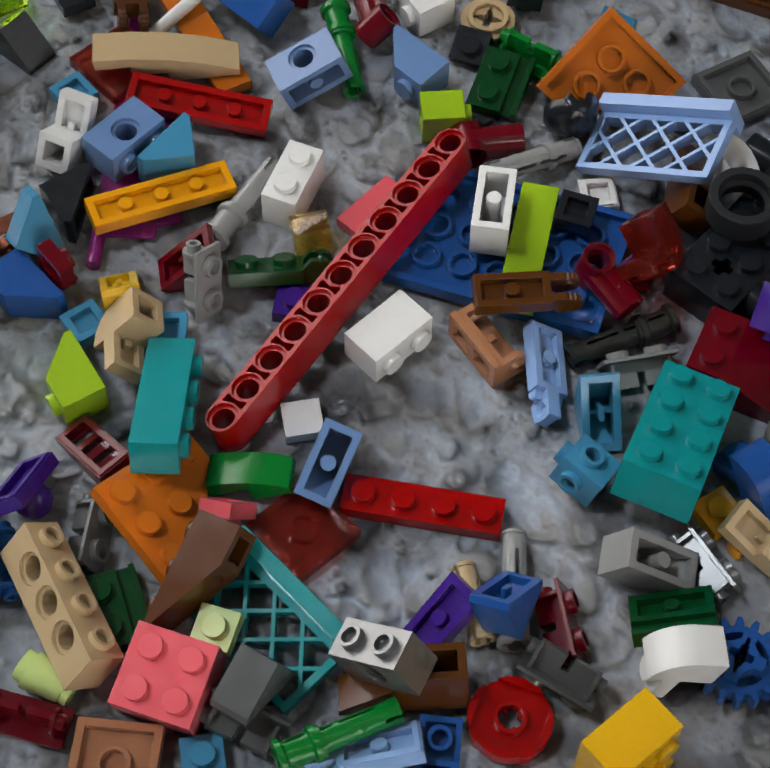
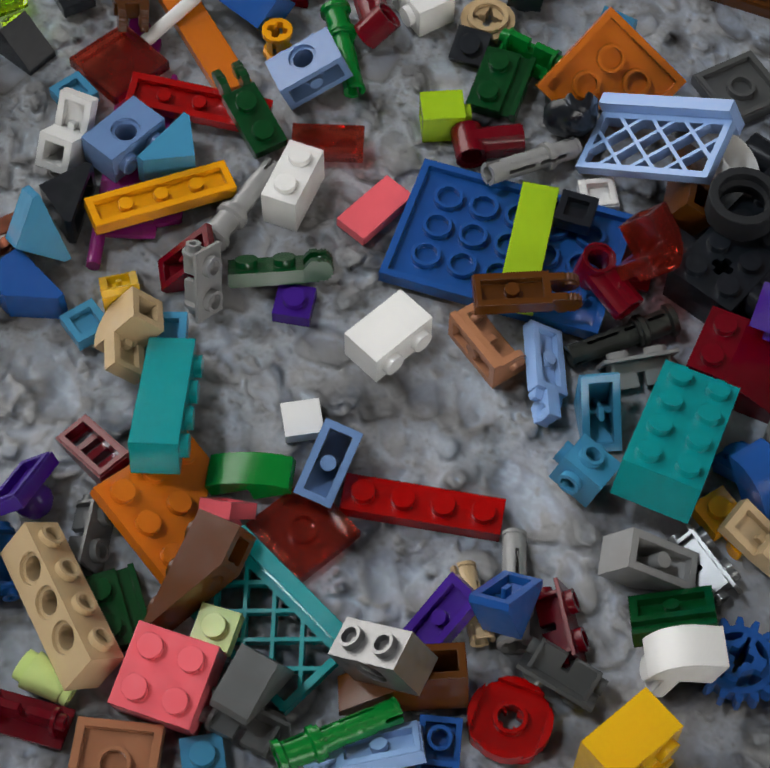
dark red plate [37,238,78,291] -> none
lime slope [44,329,111,427] -> none
tan slope [92,31,241,80] -> none
red beam [205,128,472,453] -> none
clear yellow tile [289,209,333,255] -> none
medium blue slope [392,24,449,107] -> none
white brick [468,165,517,257] -> none
none -> dark green hinge [211,60,288,160]
none -> light orange bush [262,18,293,60]
none -> clear red plate [291,123,365,163]

